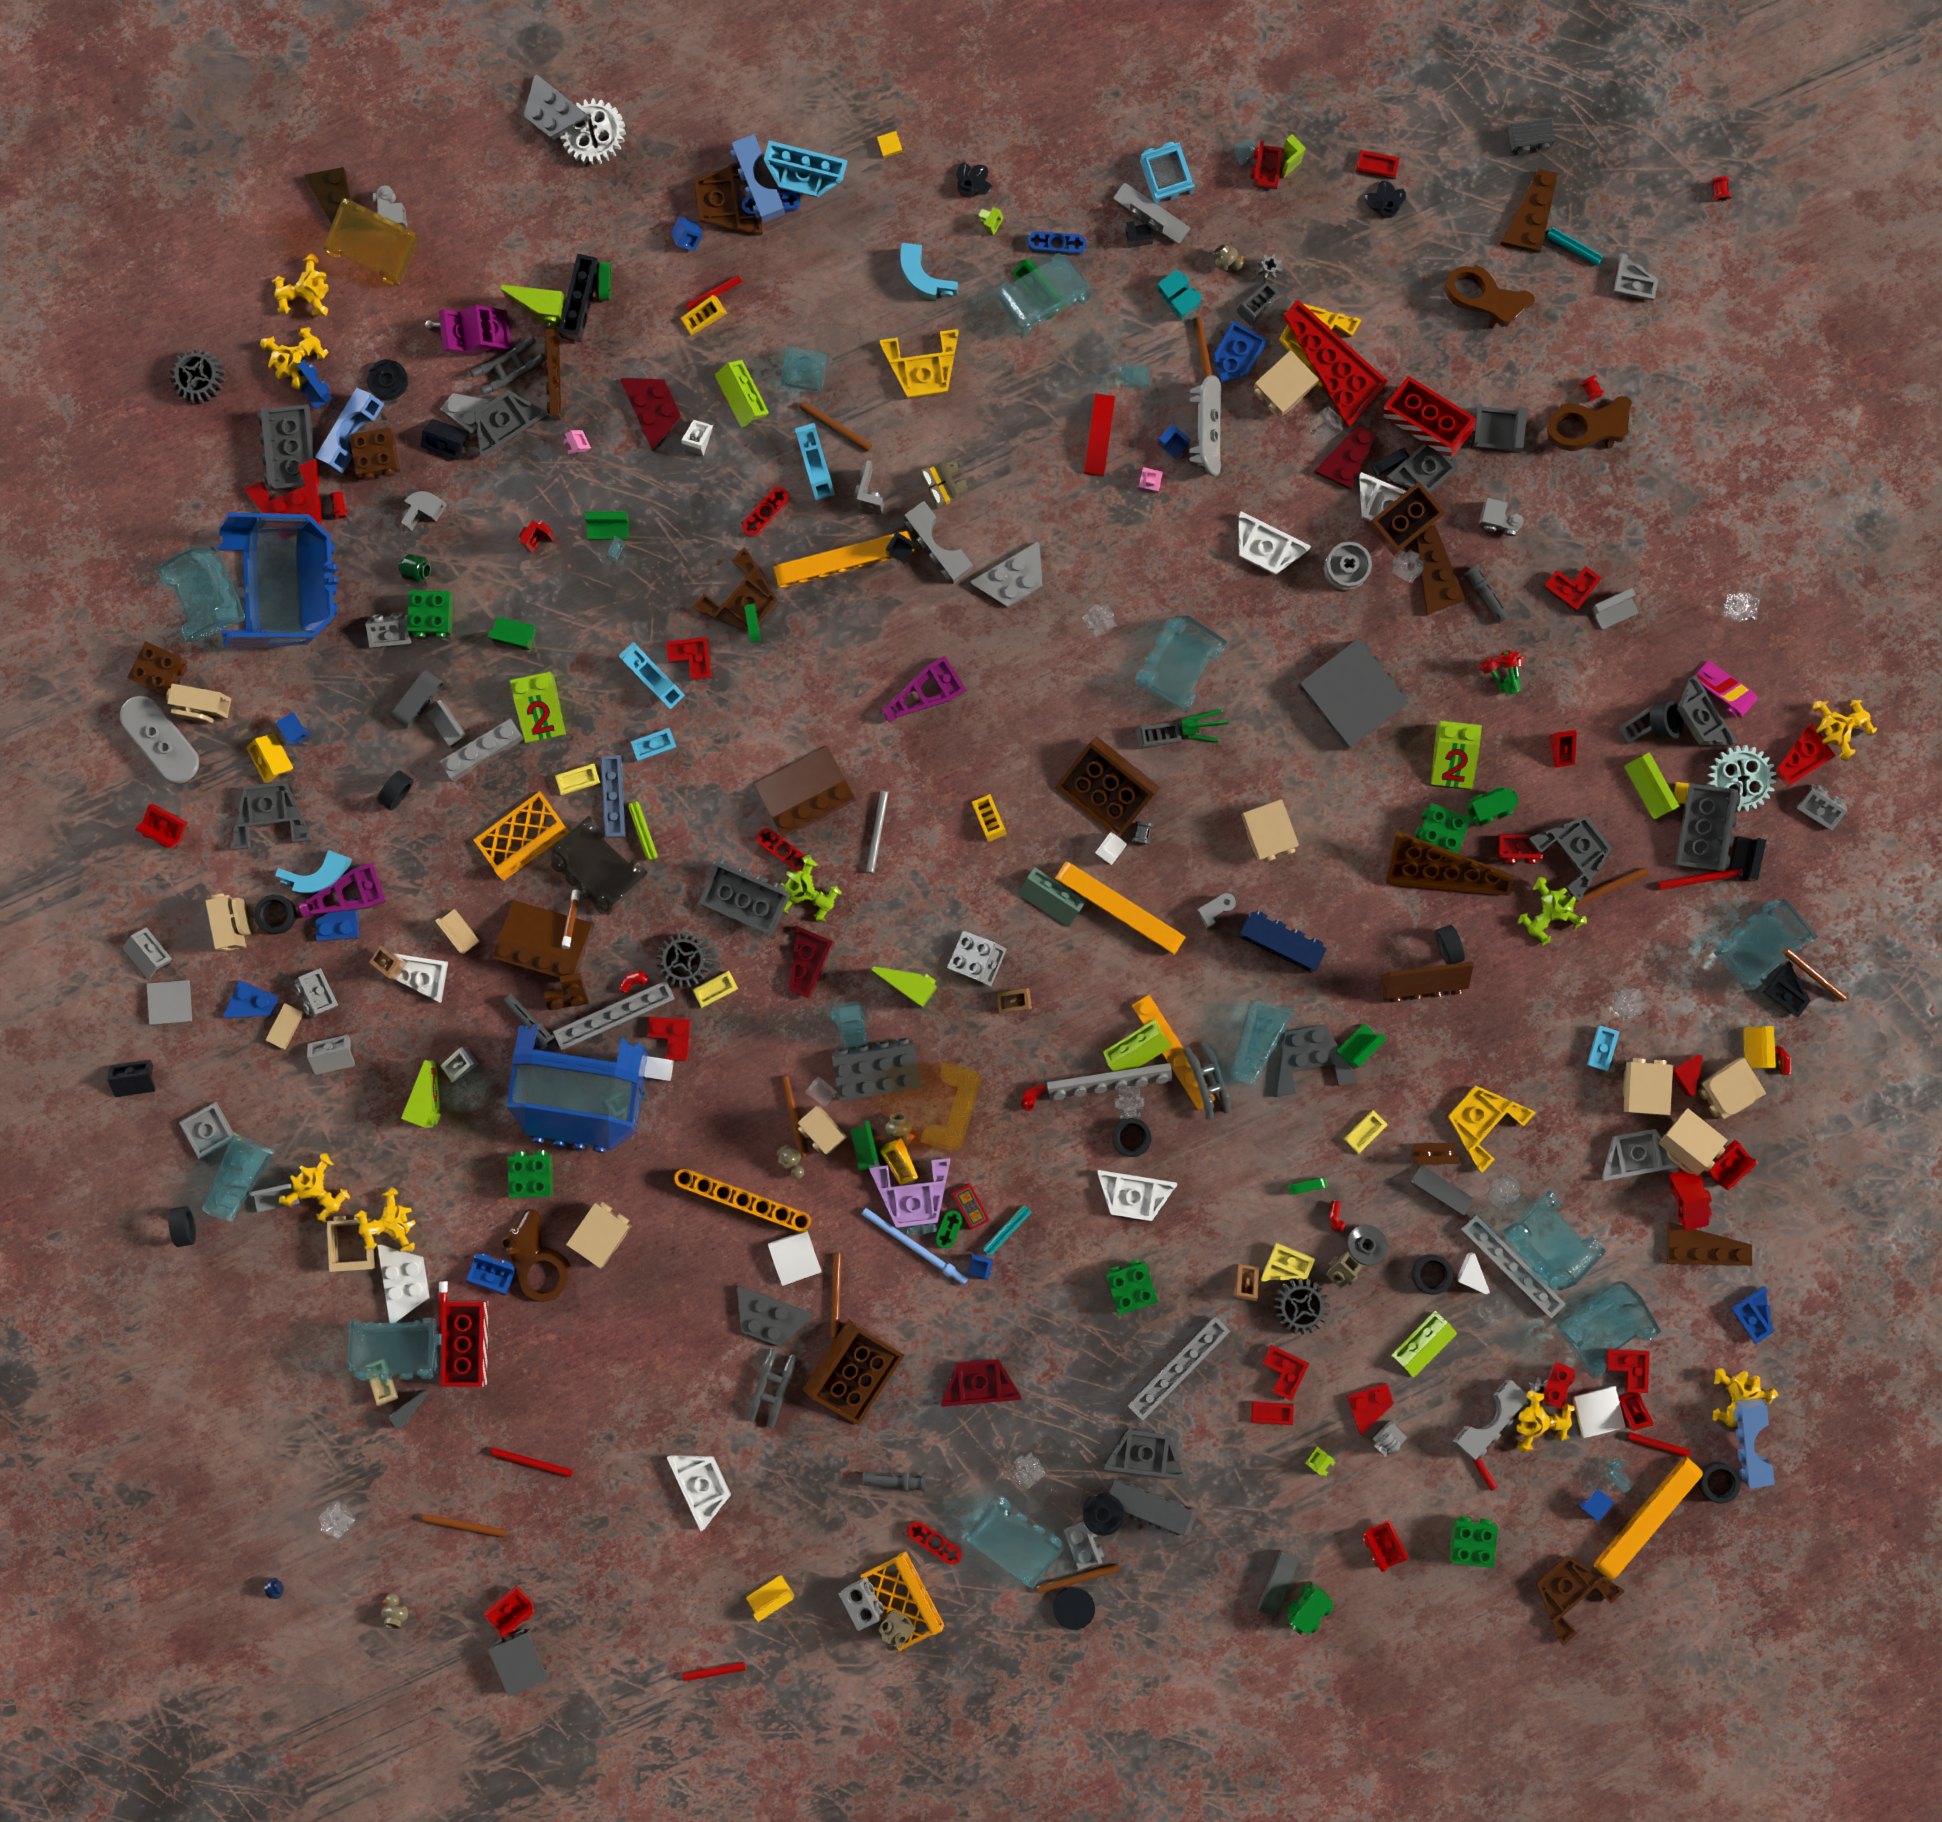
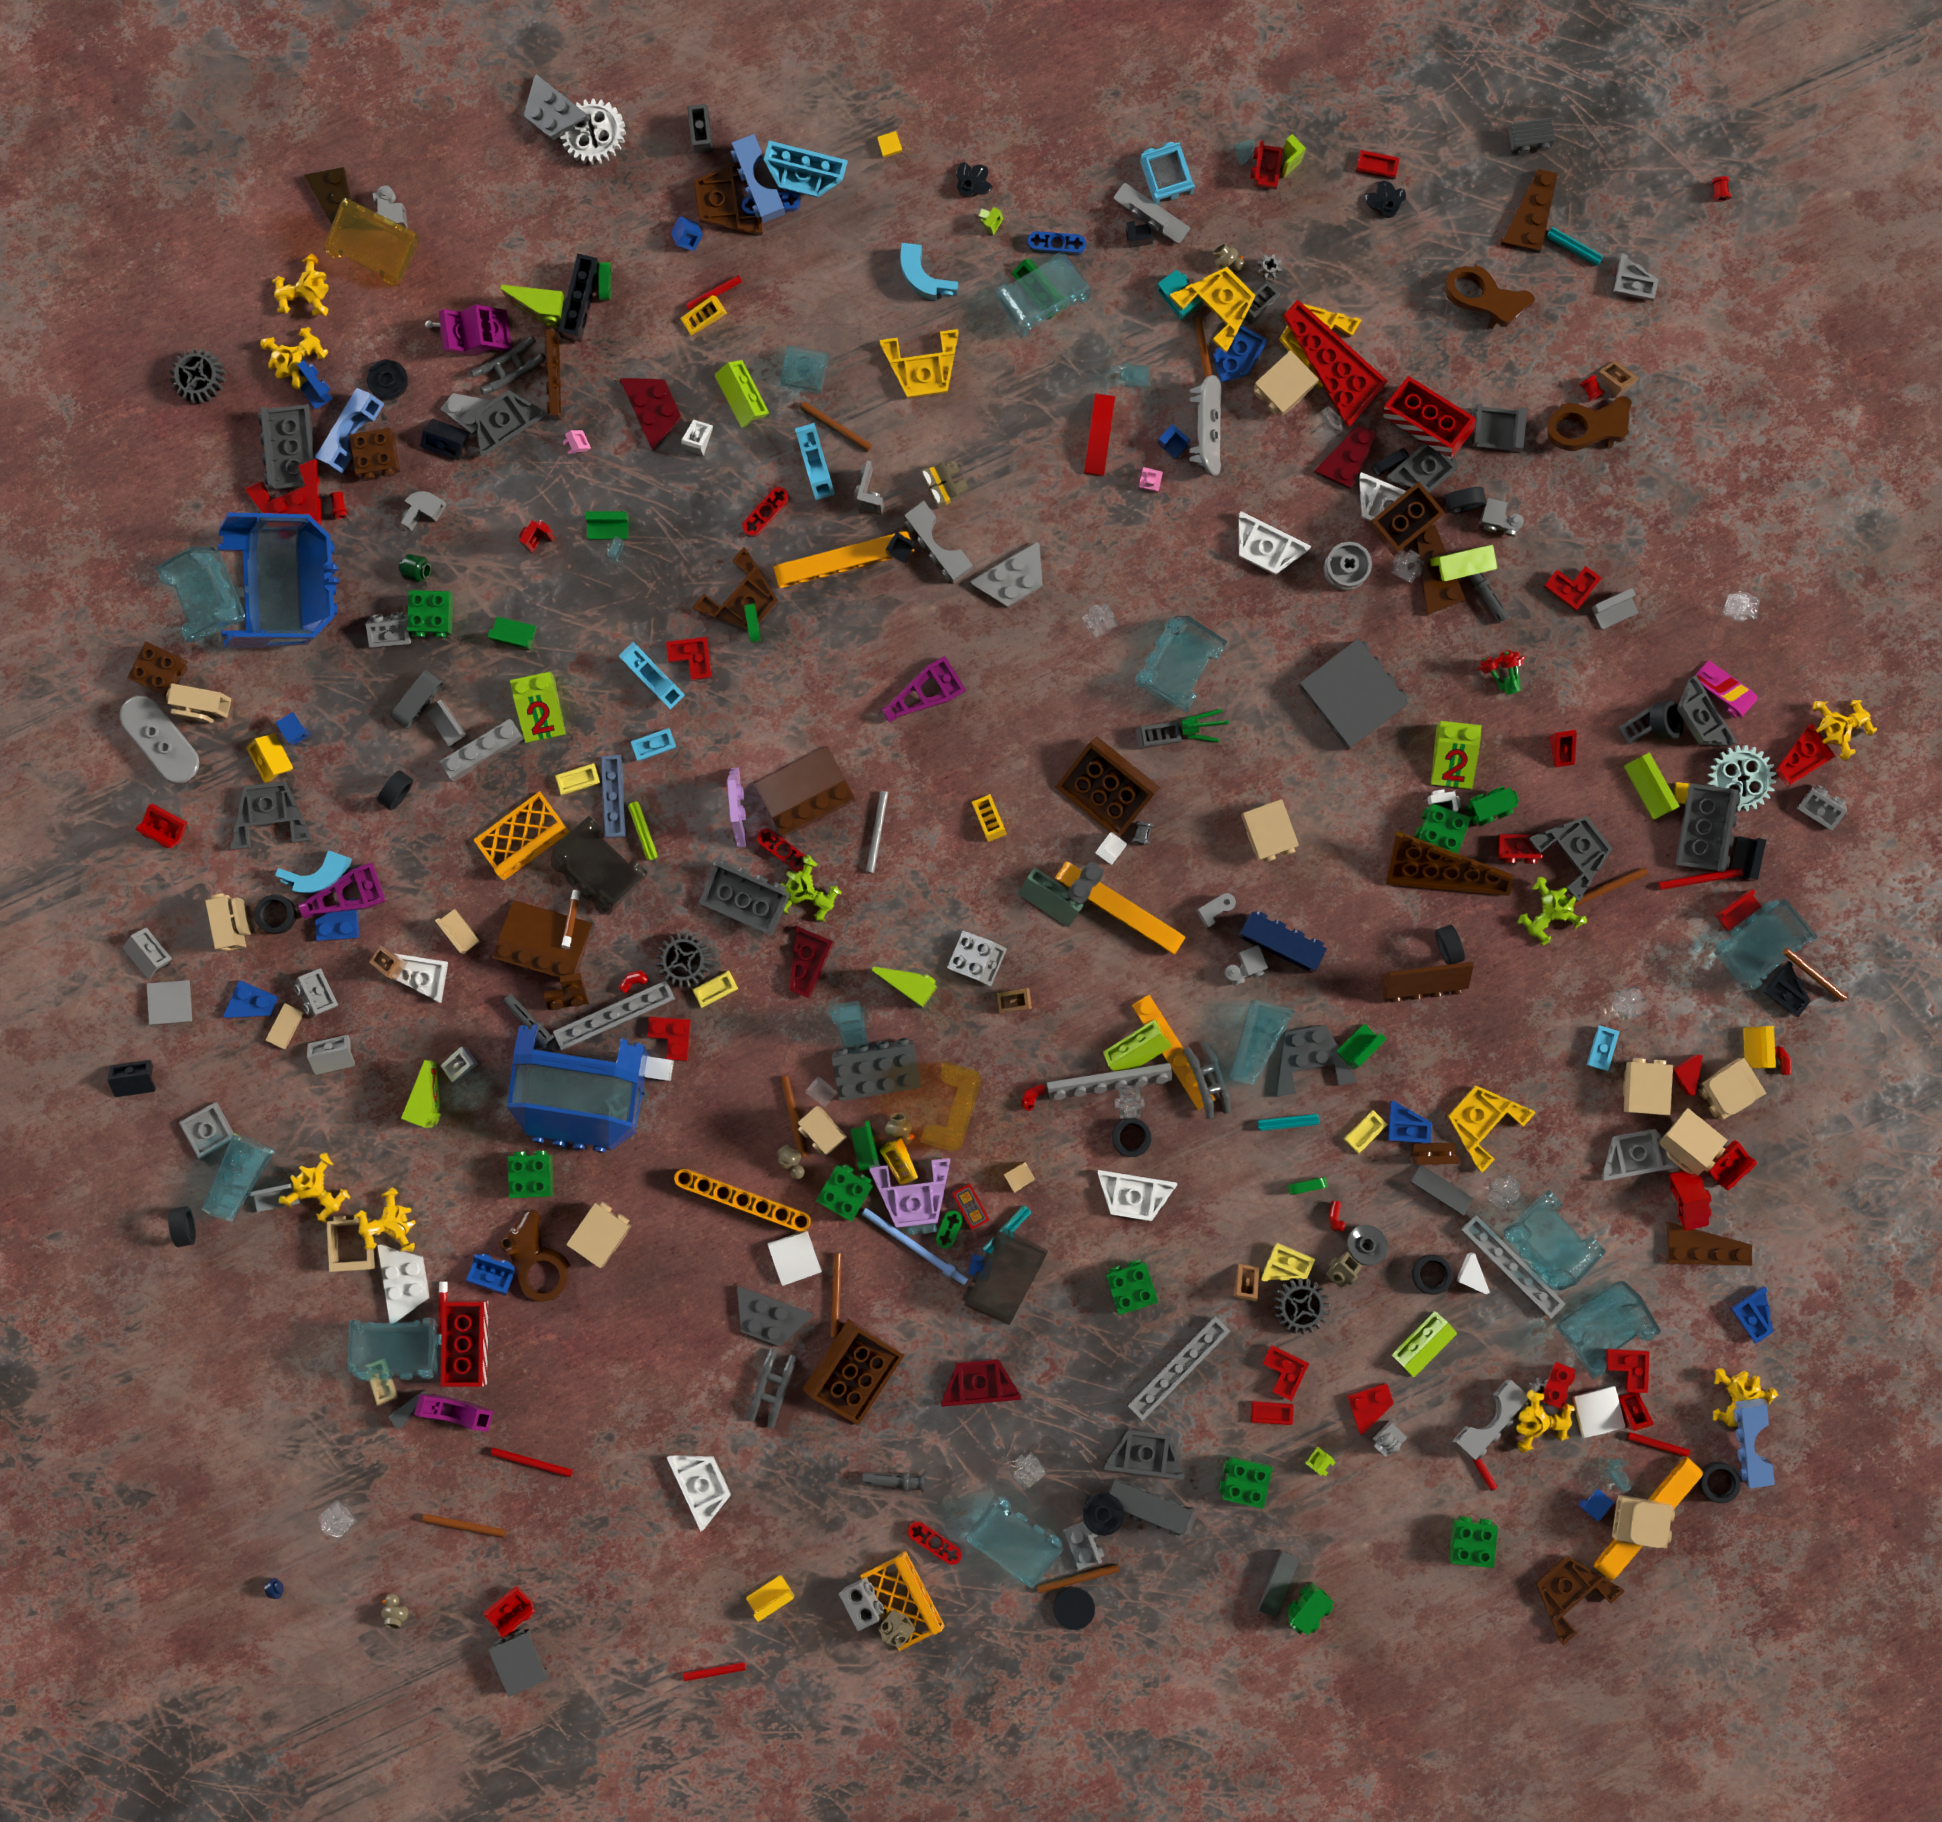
red bracket [1363,1520,1409,1572] -> none
none -> magenta arch [414,1394,494,1432]
none -> dark grey brick [687,104,714,154]
none -> lavender wing [727,767,746,848]
none -> green brick [816,1163,874,1222]
none -> clear smoke windscreen [962,1227,1048,1325]
none -> tan panel [1004,1162,1035,1193]
none -> dark grey brick [1067,862,1104,905]
none -> yellow wing [1169,267,1256,353]
none -> green brick [1218,1455,1273,1509]
none -> light grey brick [1224,945,1268,986]
none -> teal axle [1258,1114,1319,1131]
none -> blue wing [1388,1100,1432,1143]
none -> white bracket [1427,790,1461,812]
none -> lime panel [1430,545,1497,581]
none -> black tyre [1445,487,1487,513]
none -> medium nougat slope [1598,360,1639,398]
none -> tan brick [1612,1495,1675,1548]
none -> red panel [1715,889,1762,931]

